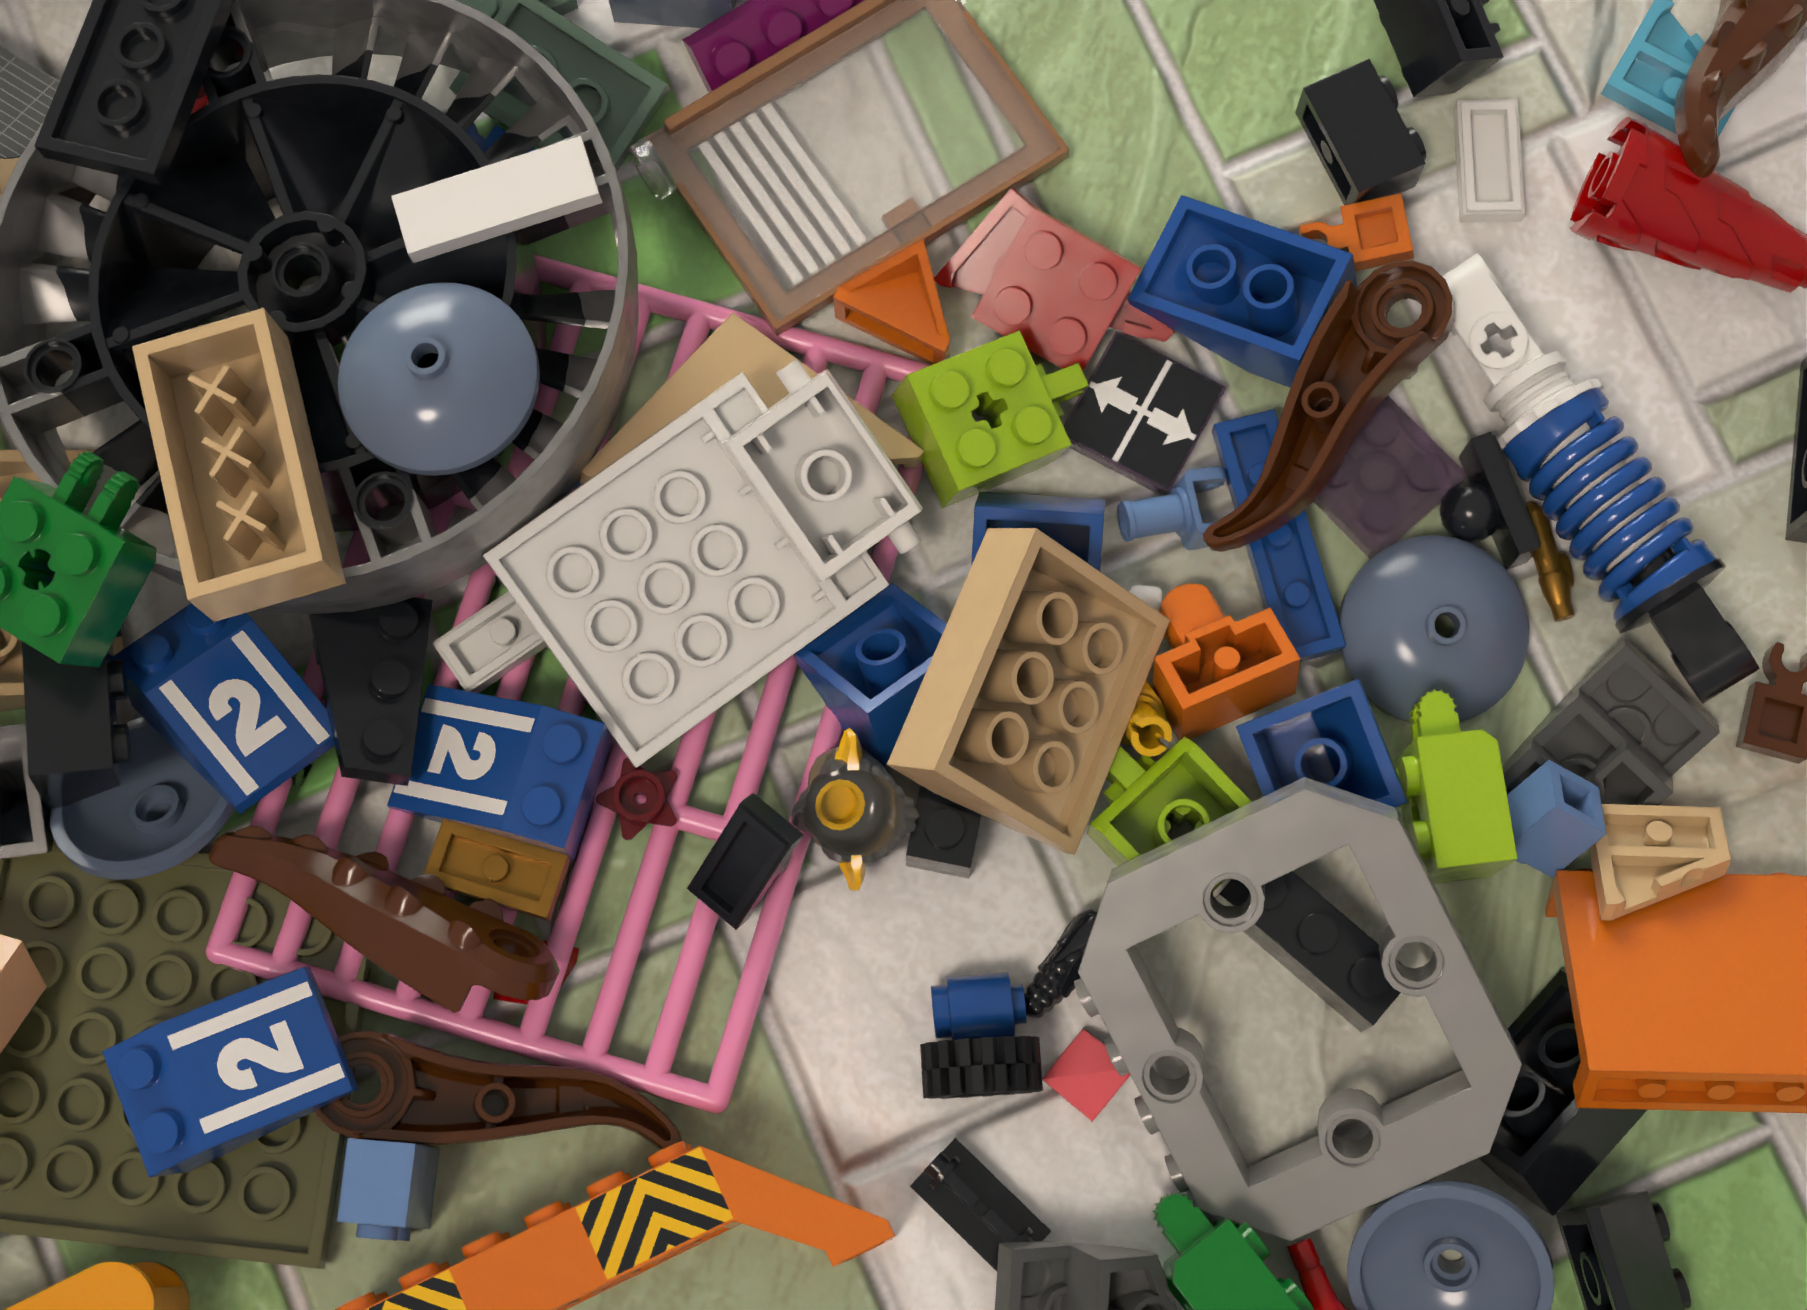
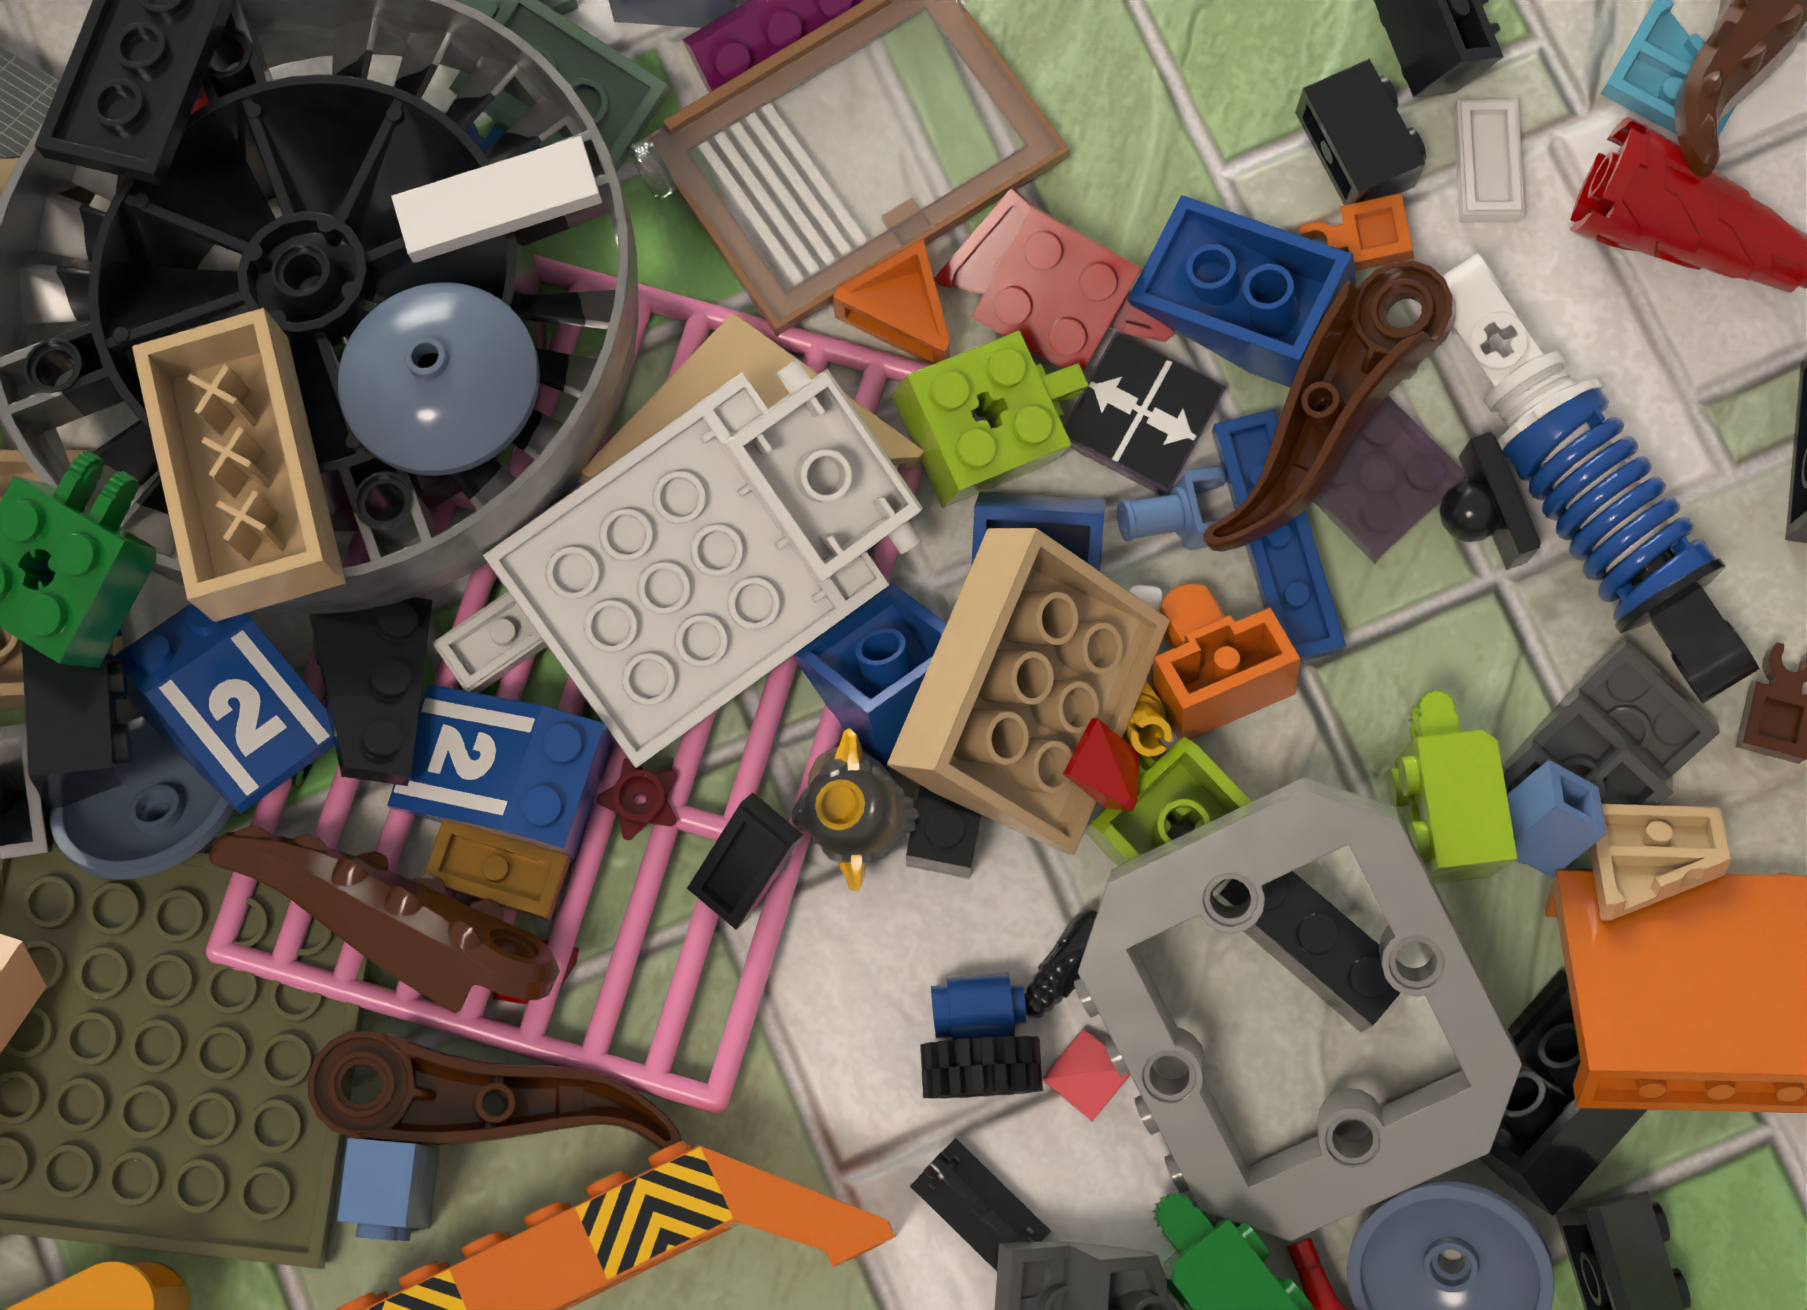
blue slope [102,967,359,1177] -> none
blue slope [1236,679,1408,808] -> none
sand blue dish [1338,535,1529,723] -> none
pearl gold piece [1525,502,1575,622] -> none
none -> red slope [1063,718,1139,812]

